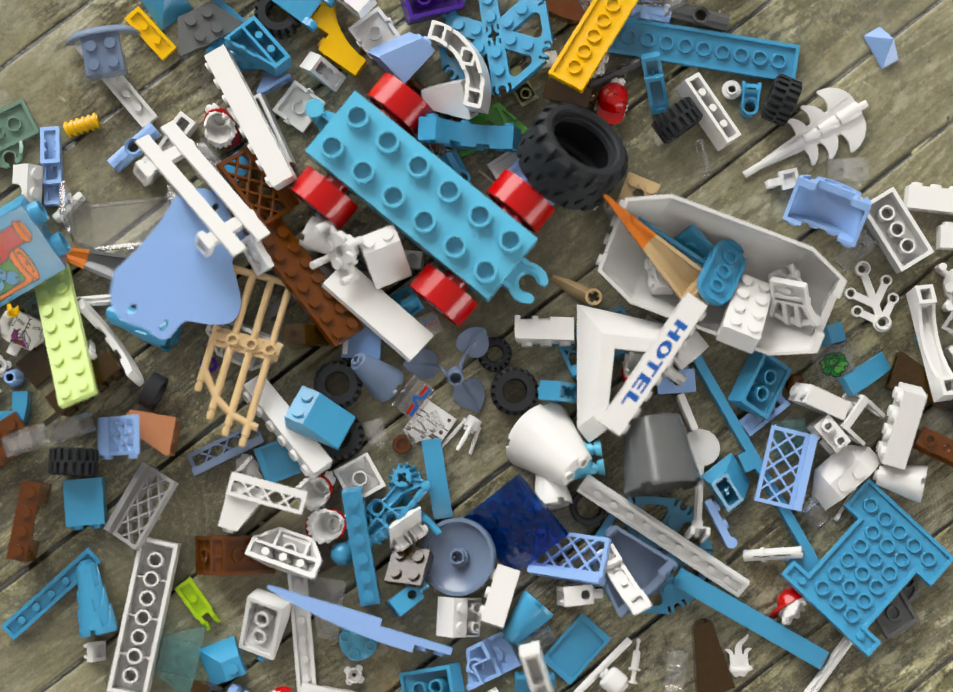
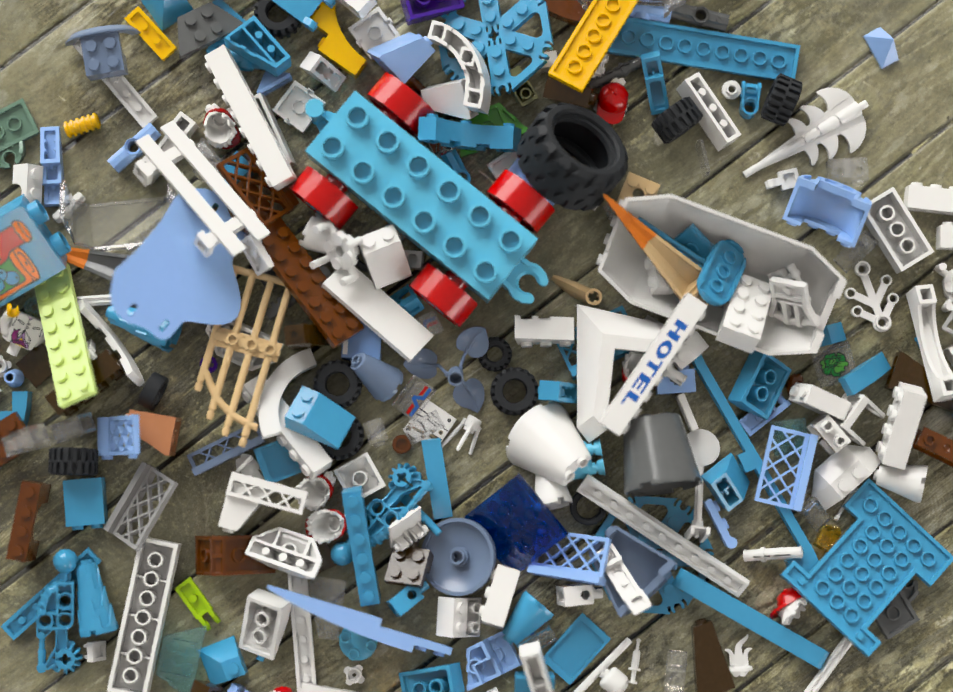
none -> dark azure arm [36,549,83,674]
none -> white tile [258,348,317,439]
none -> clear yellow plate [813,524,842,553]

